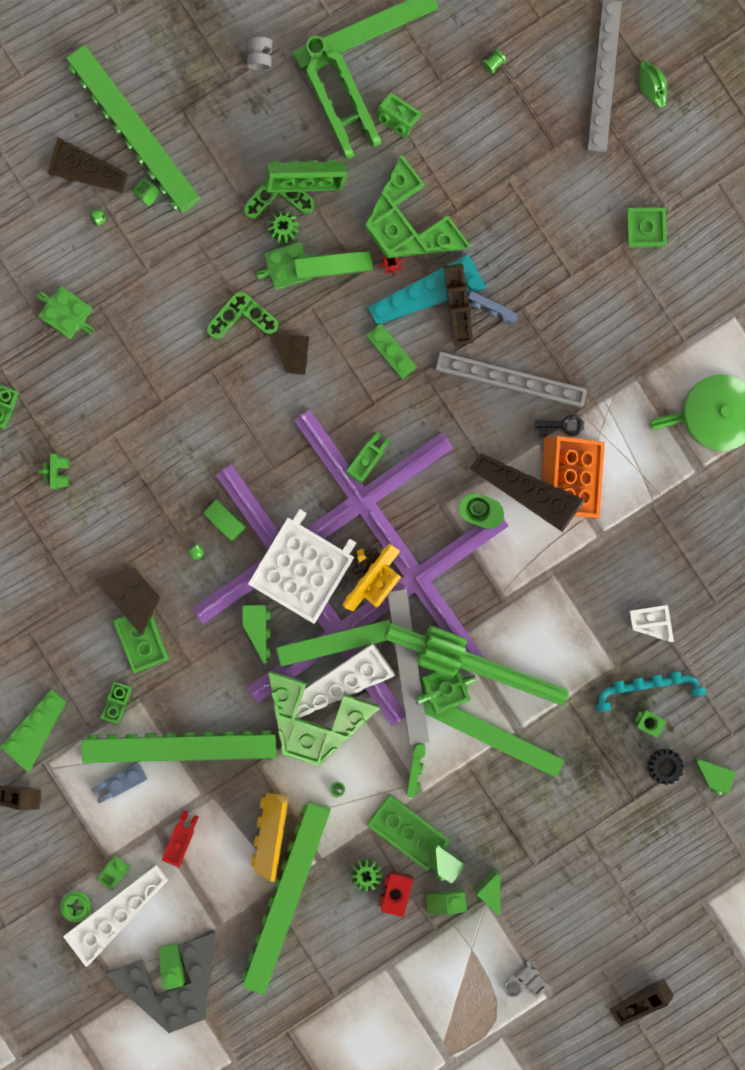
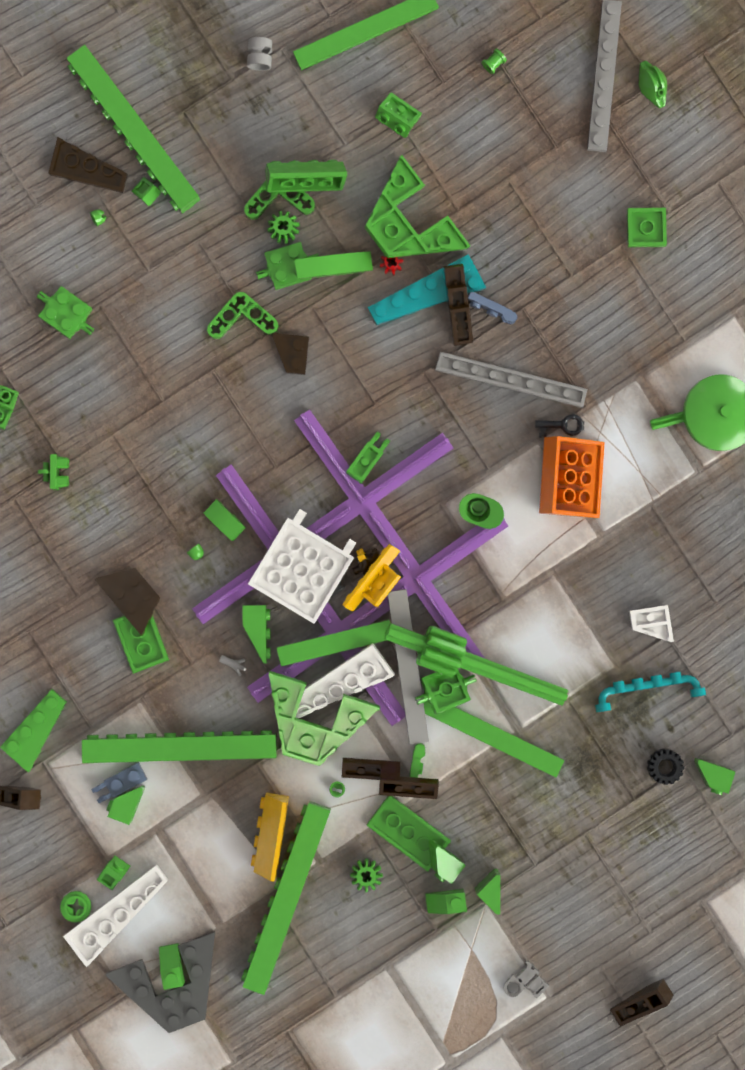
bright green slope [101,681,132,726] -> none
red hinge [162,810,199,868] -> none
bright green piece [306,36,382,159] -> none
bright green plate [366,323,417,380] -> none
red brick [378,871,413,917] -> none
dark brown wing [470,453,585,532] -> none
bright green brick [634,709,666,738] -> none
none -> bright green slope [106,785,145,825]
none -> light grey bar [219,655,246,676]
none -> dark brown bracket [341,758,439,799]

